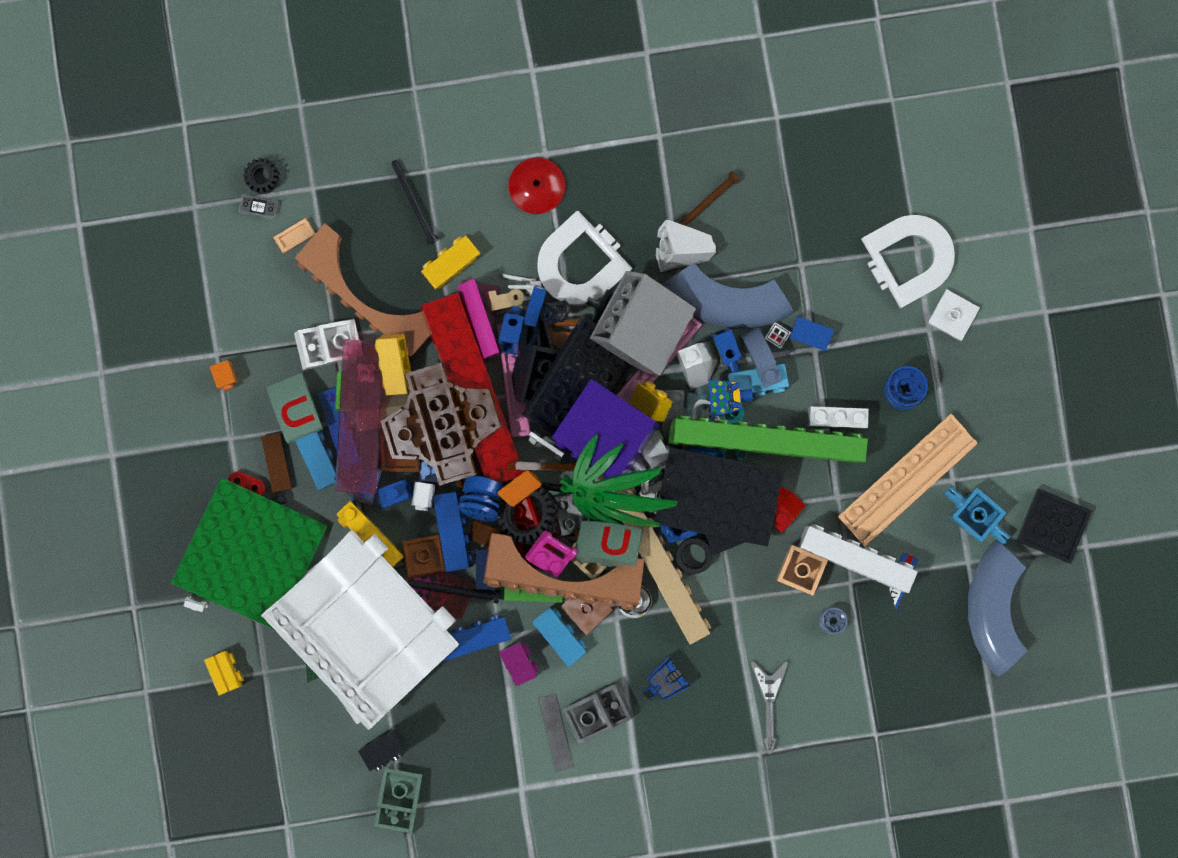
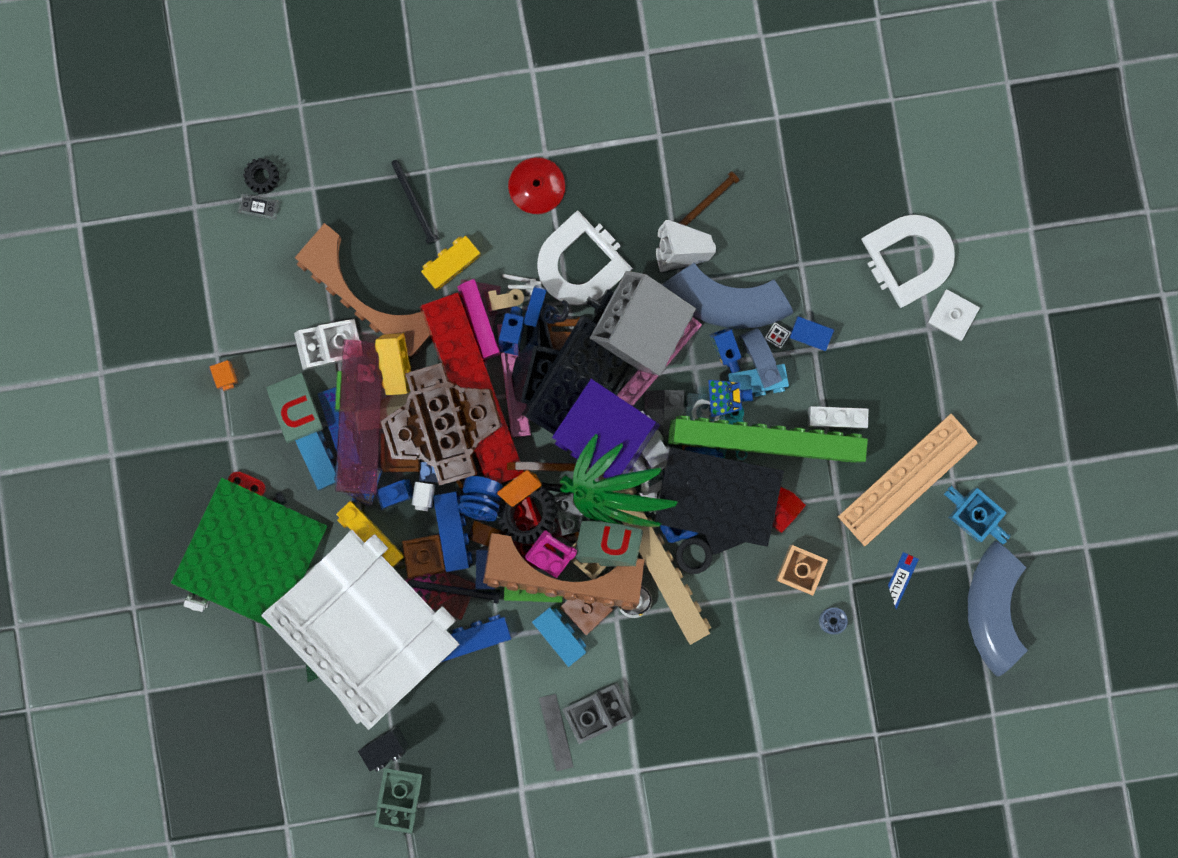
yellow brick [204,650,244,696] -> none
reddish brown tile [261,432,292,493] -> none
light nougat tile [273,218,315,254] -> none
magenta brick [499,641,539,686] -> none
white flag [528,431,566,462] -> none
yellow brick [629,381,673,422] -> none
torso [642,656,691,701] -> none
white slope [676,341,719,390] -> none
piece [750,661,788,754] -> none
white brick [797,524,917,593] -> none
blue wheel [884,366,928,410] -> none
black plate [1016,488,1092,564] -> none

